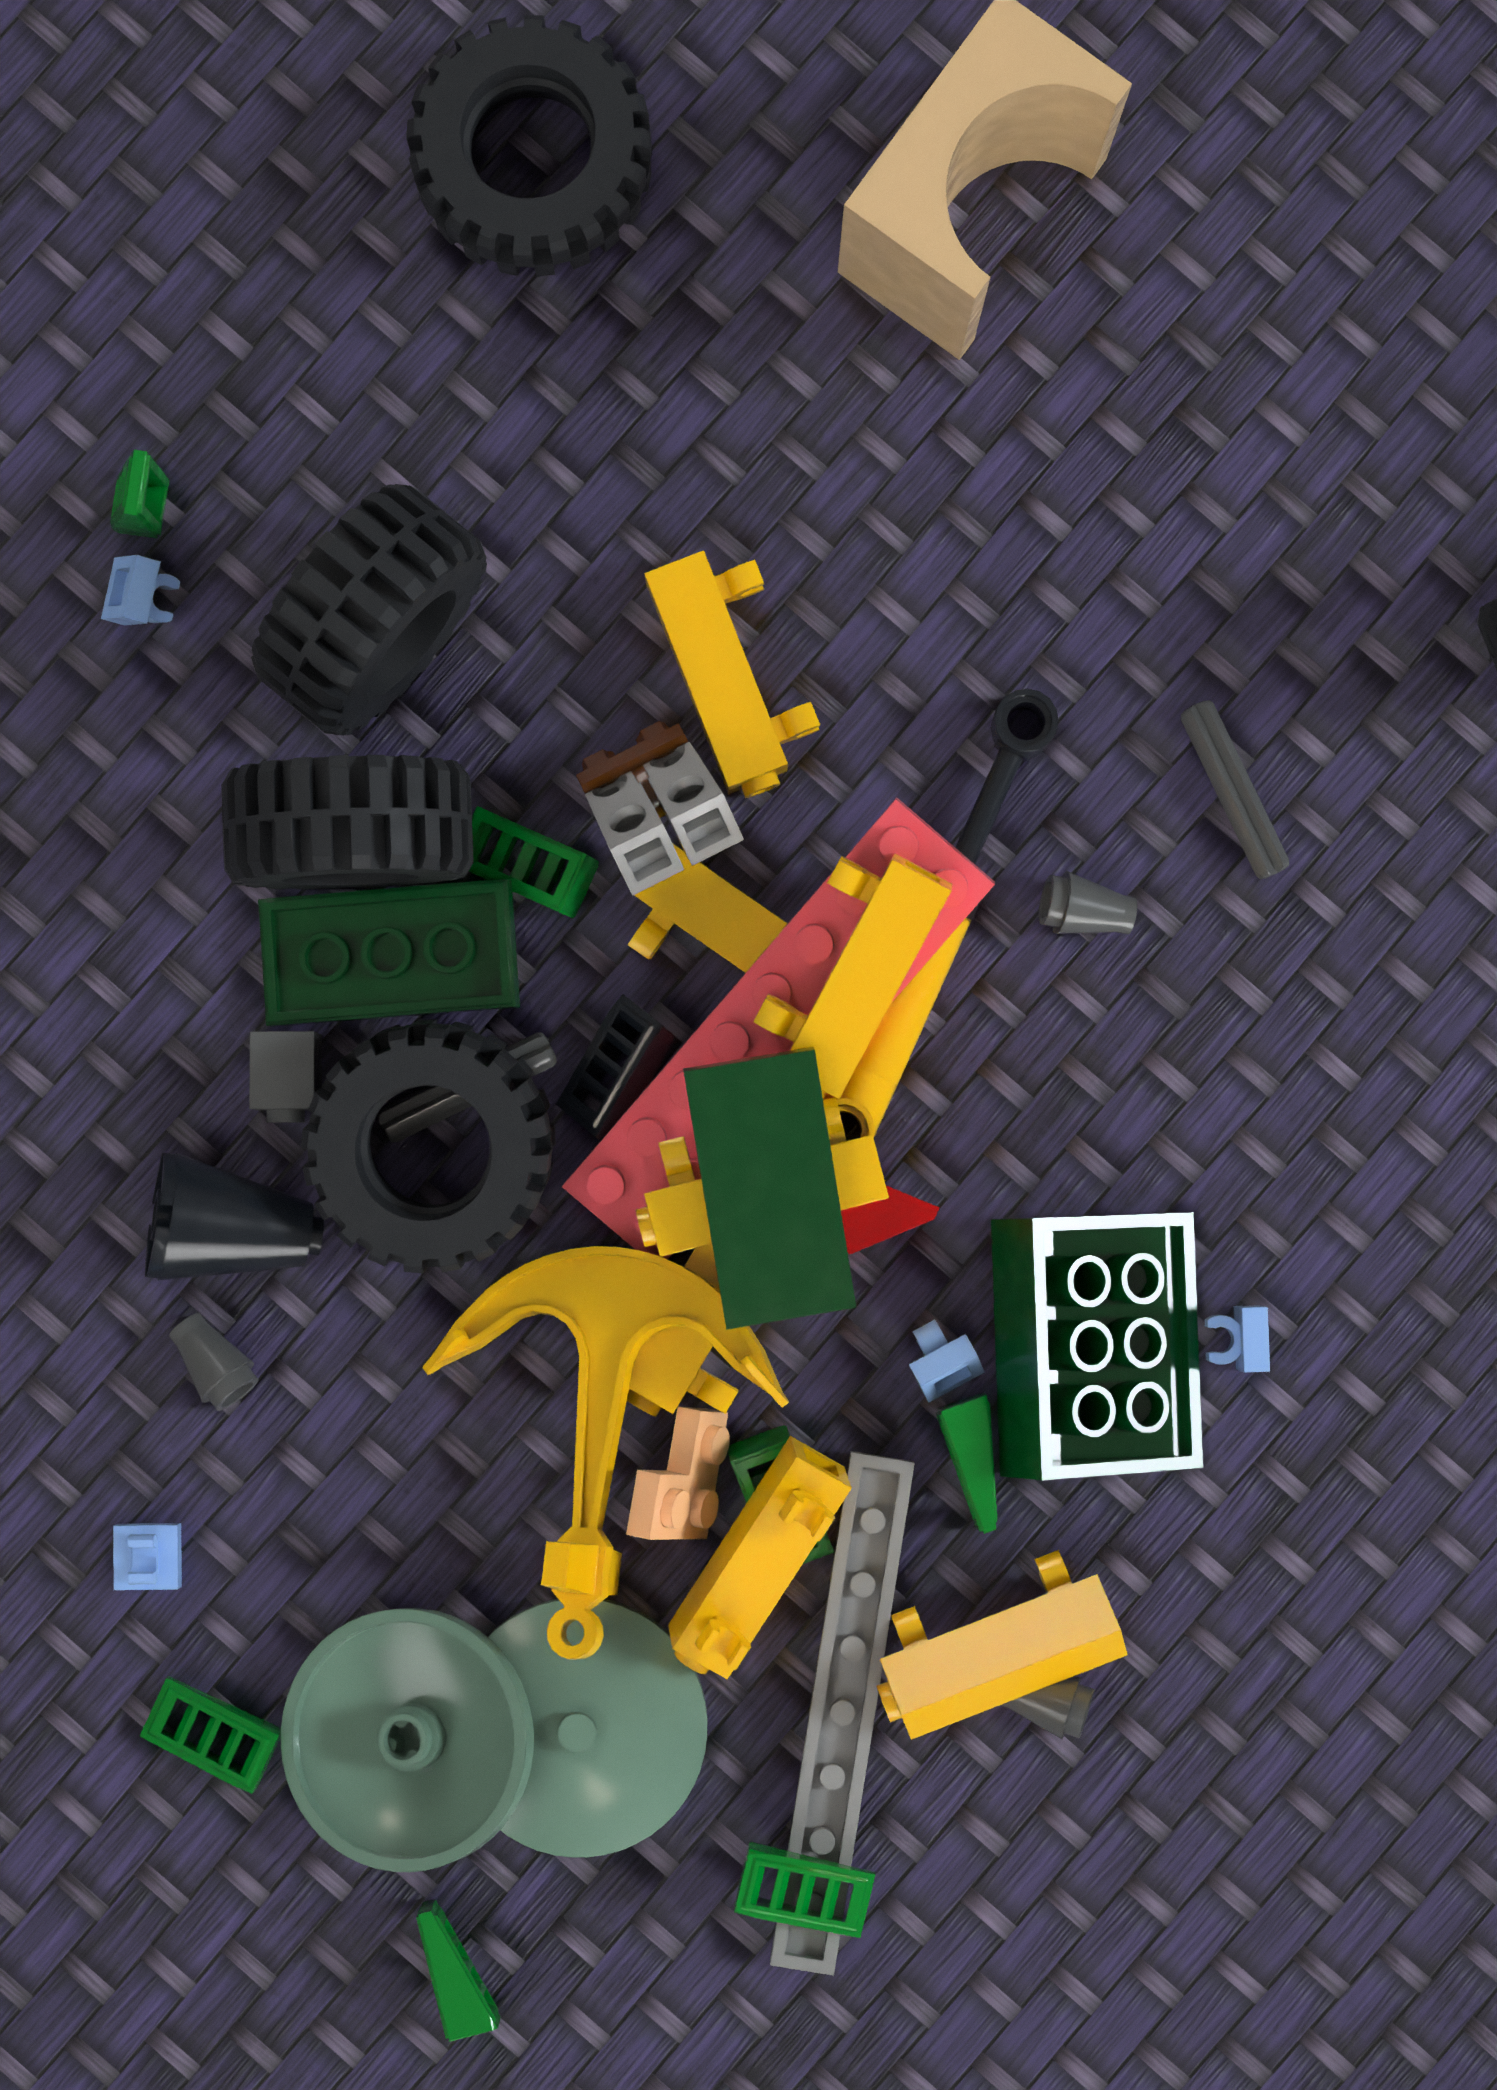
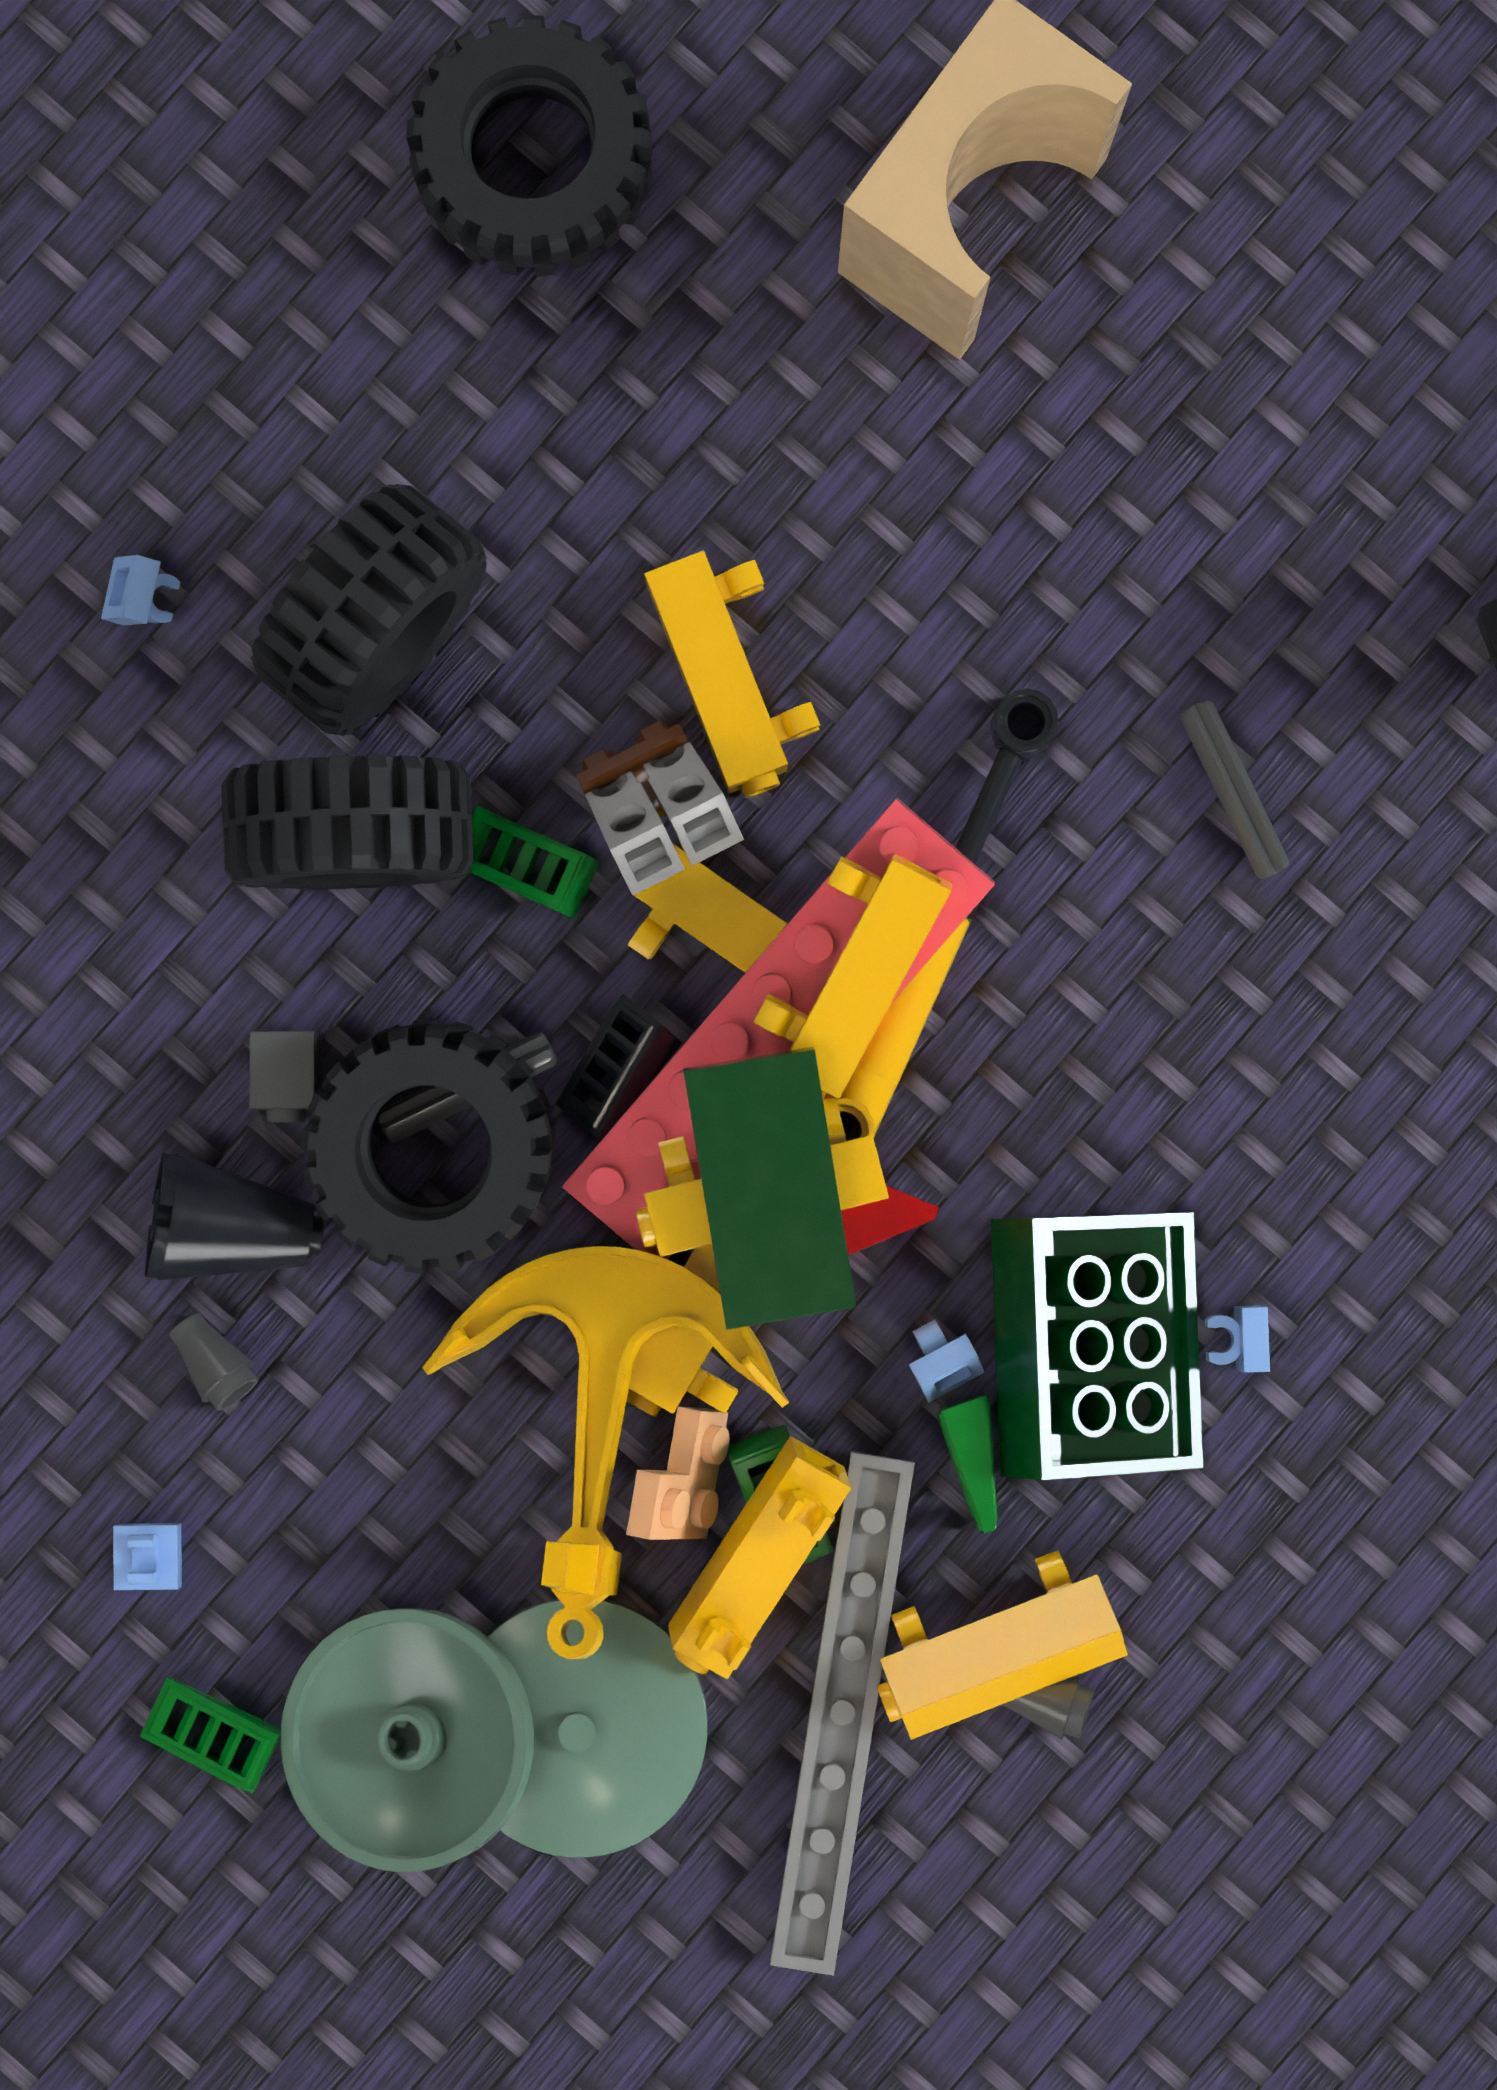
green slope [110,449,169,539] -> none
dark green tile [258,879,520,1027] -> none
green slope [416,1899,500,2042] -> none
green slope [734,1842,876,1938] -> none
dark grey cone [1039,871,1137,935] -> none

